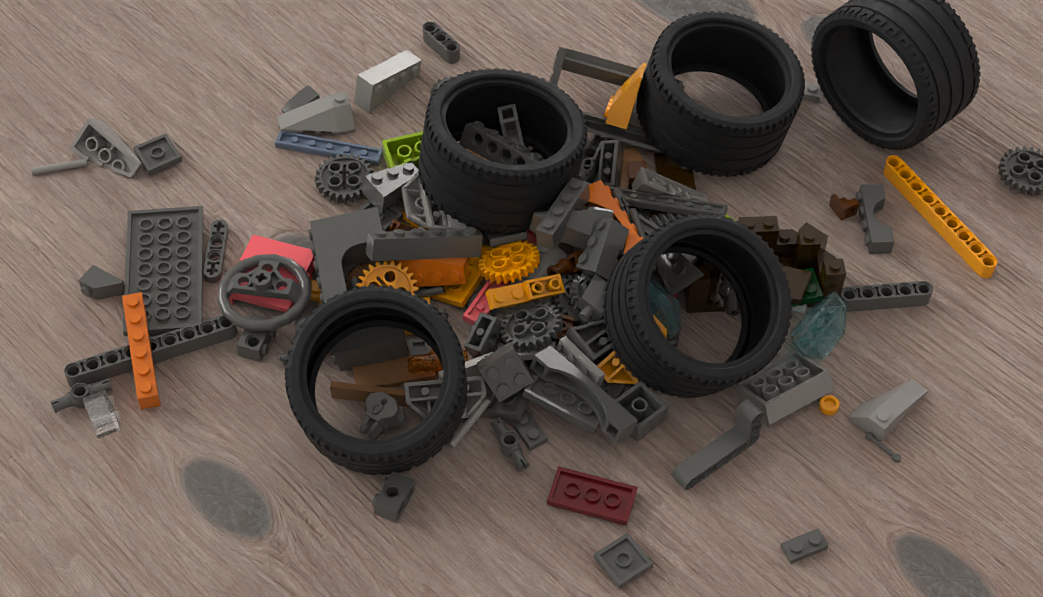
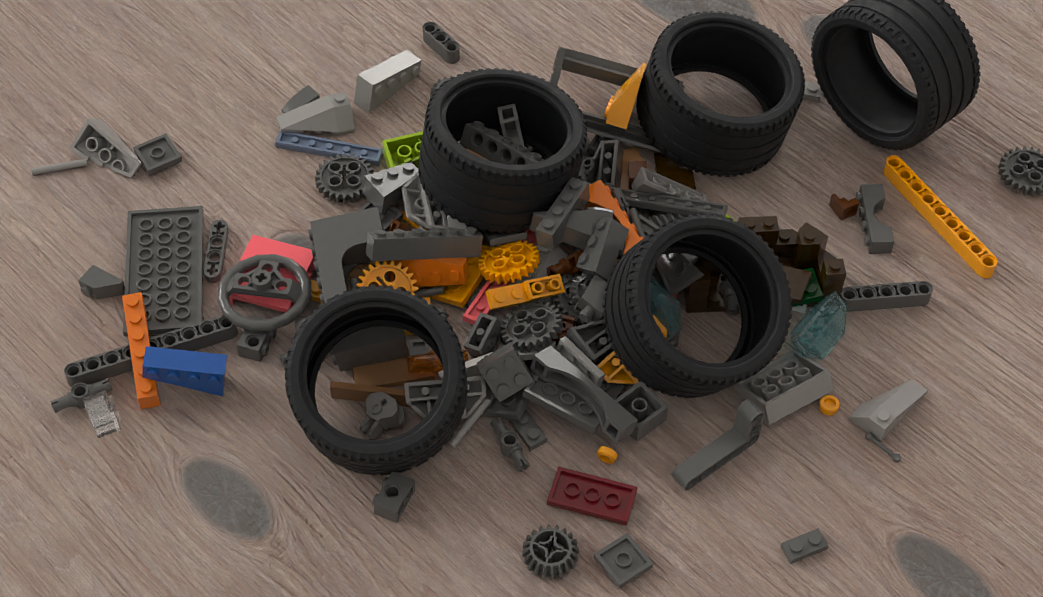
none -> blue wedge [142,346,227,396]
none -> dark grey gear [522,524,579,580]
none -> light orange tile [596,446,618,464]

